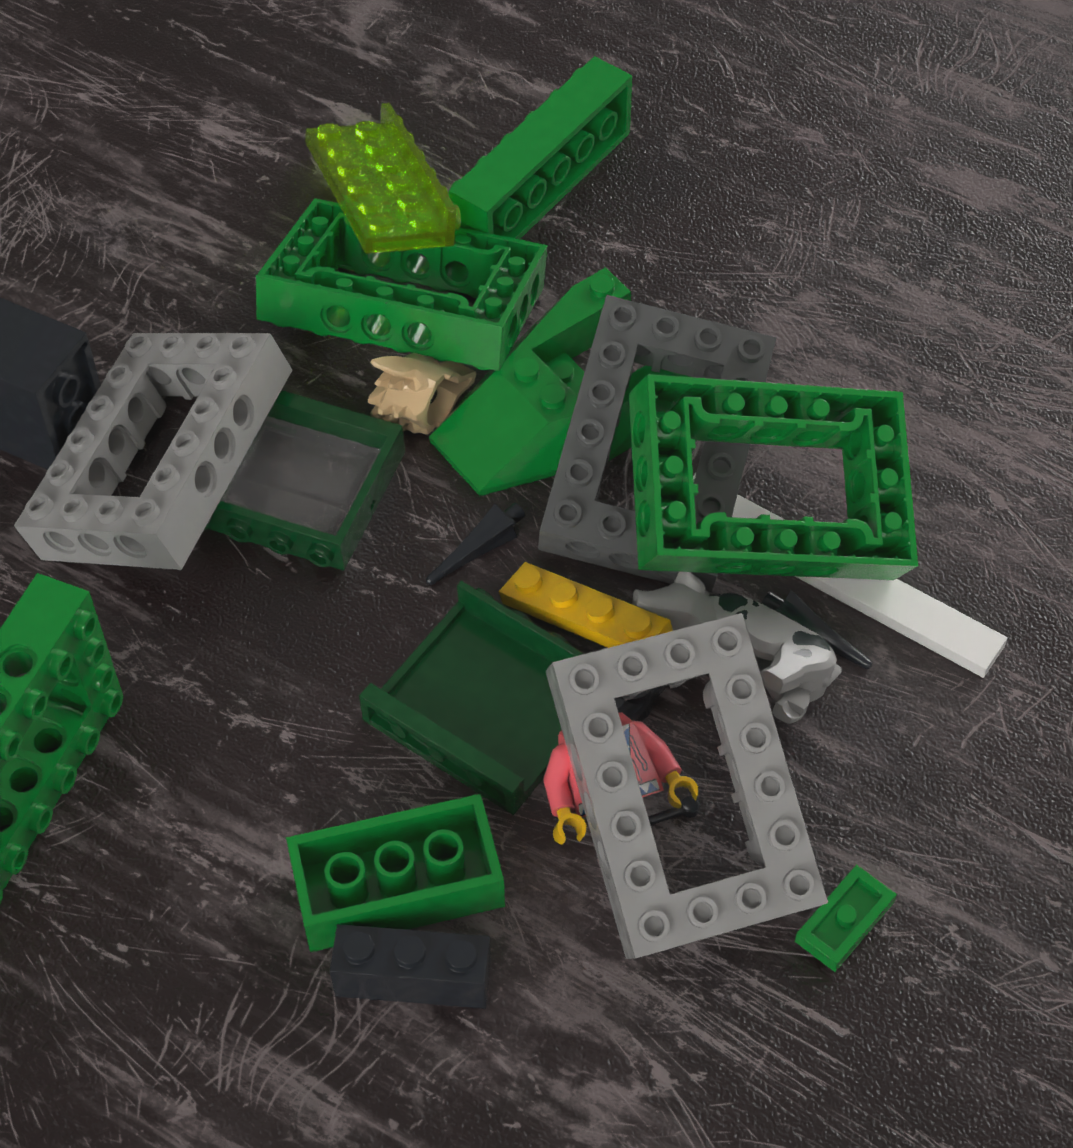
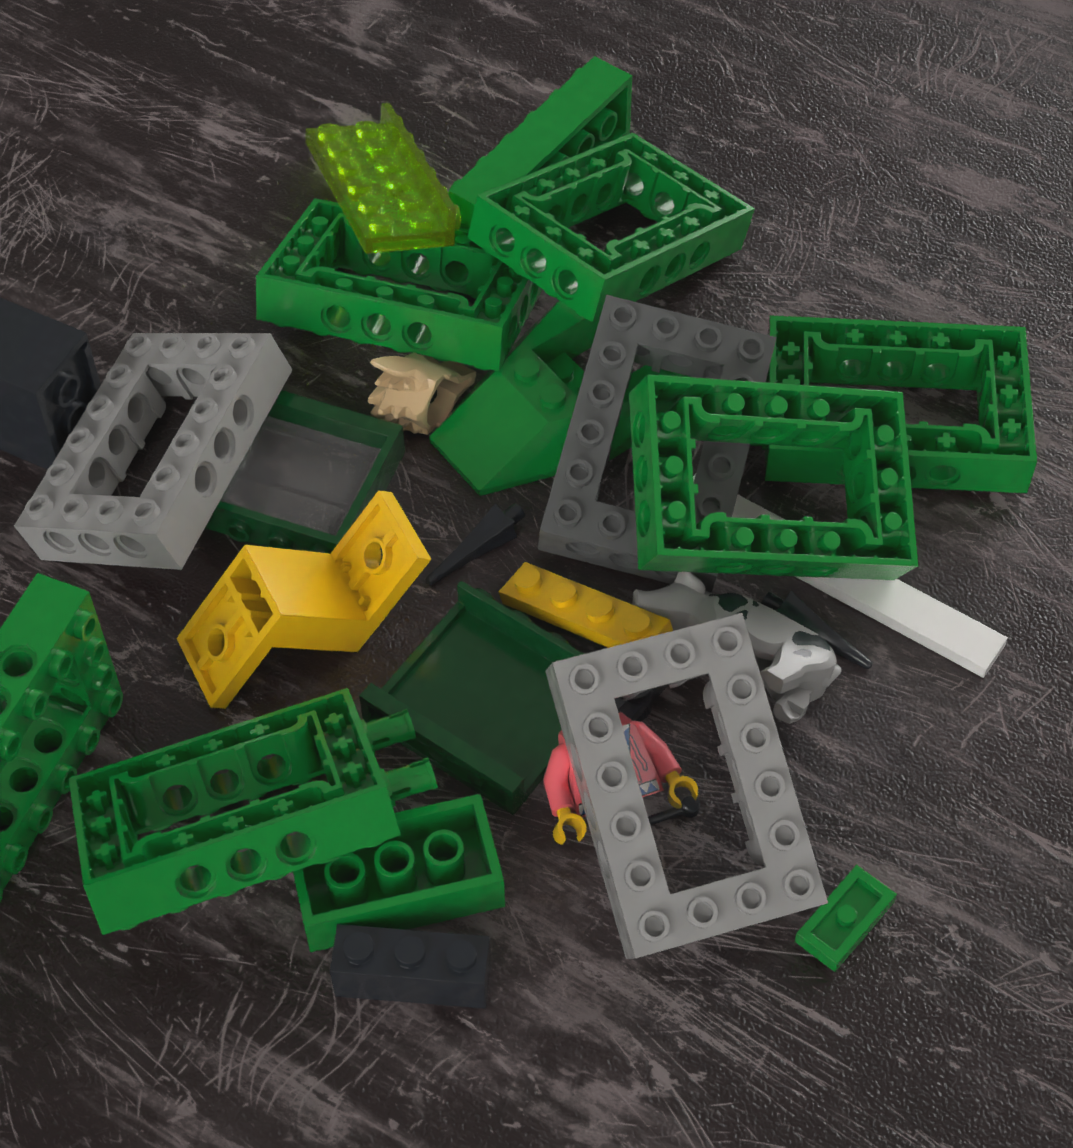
none -> green brick [69,688,438,935]
none -> yellow bracket [176,490,431,709]
none -> green brick [467,132,755,323]
none -> green brick [750,315,1037,493]

